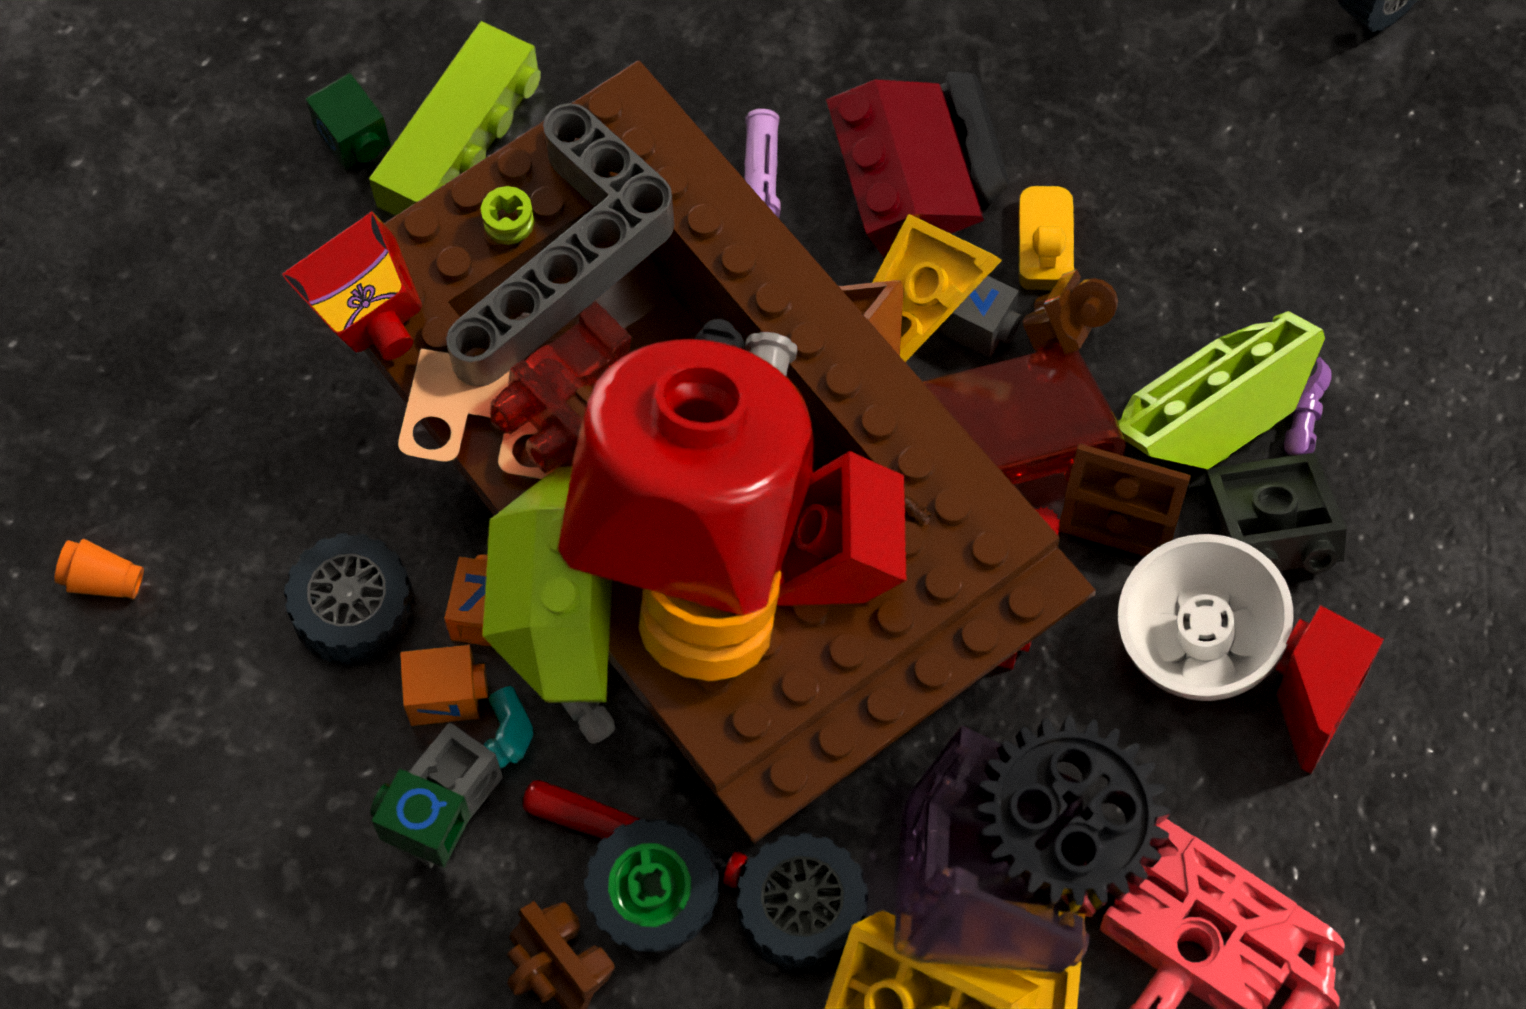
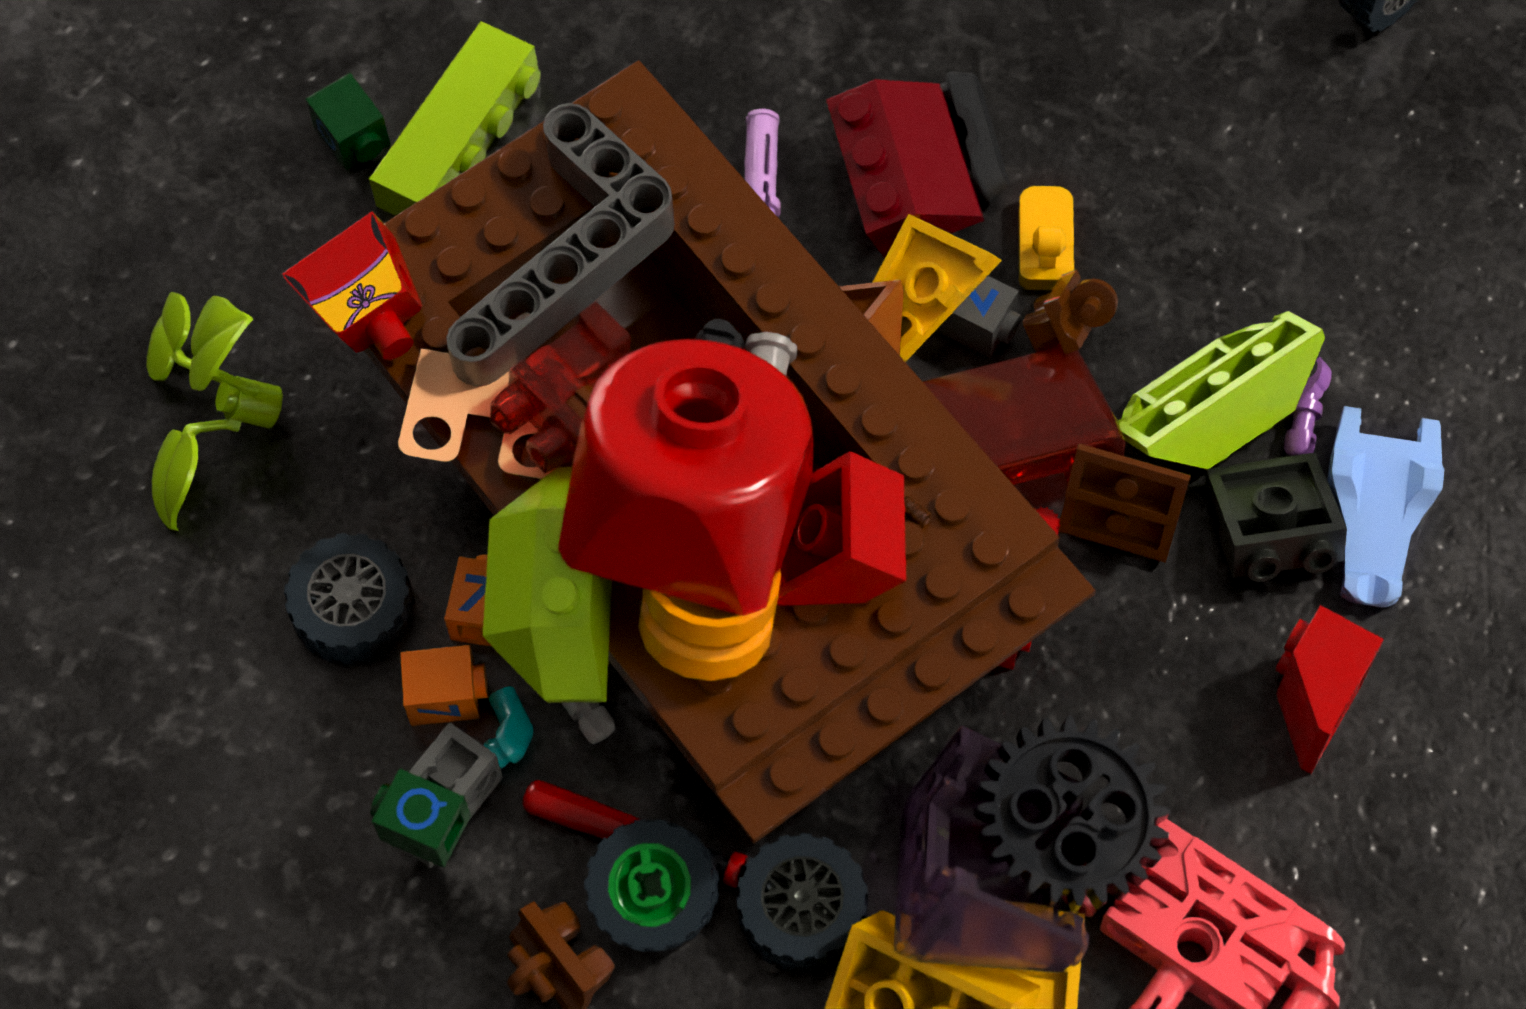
orange cone [54,539,144,599] -> none
lime bush [481,186,534,245] -> none
white piece [1118,534,1293,701] -> none
none -> lime plant [147,292,283,531]
none -> light blue animal [1326,406,1445,607]

